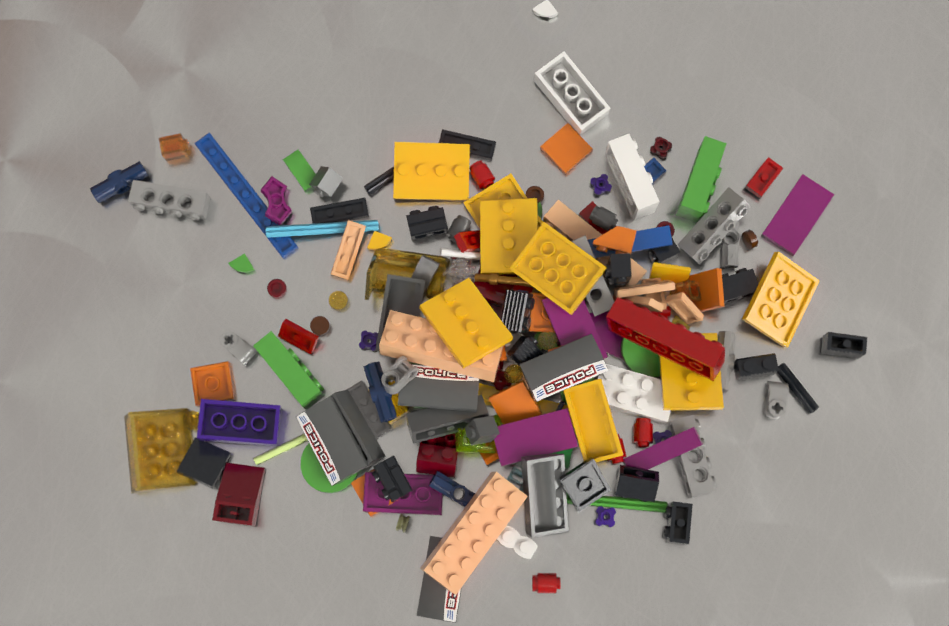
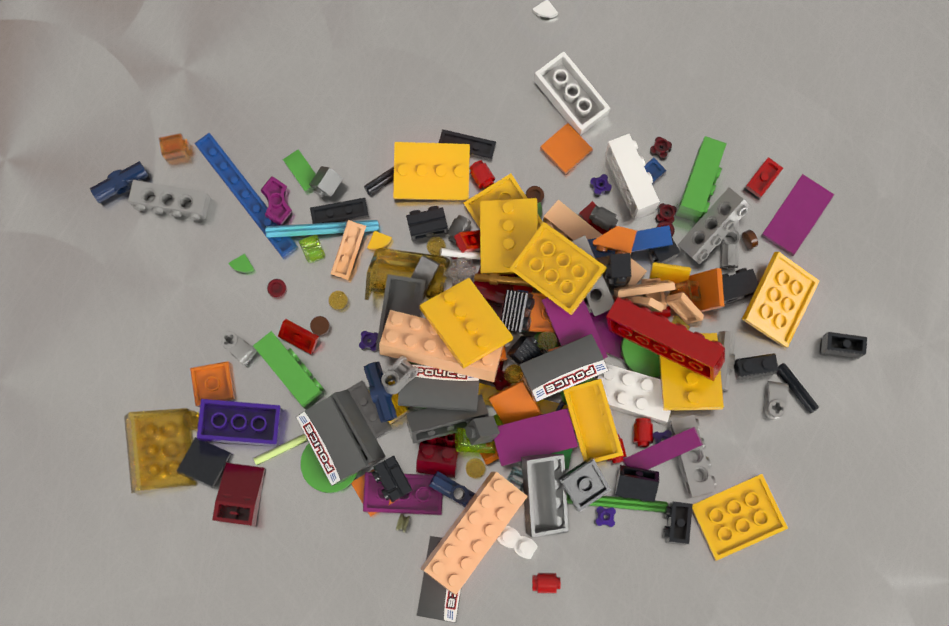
none -> clear neon green slope [299,235,325,263]
none -> clear yellow plate [427,237,446,256]
none -> clear yellow plate [466,458,485,478]
none -> dark red plate [656,203,677,223]
none -> yellow plate [692,474,788,561]

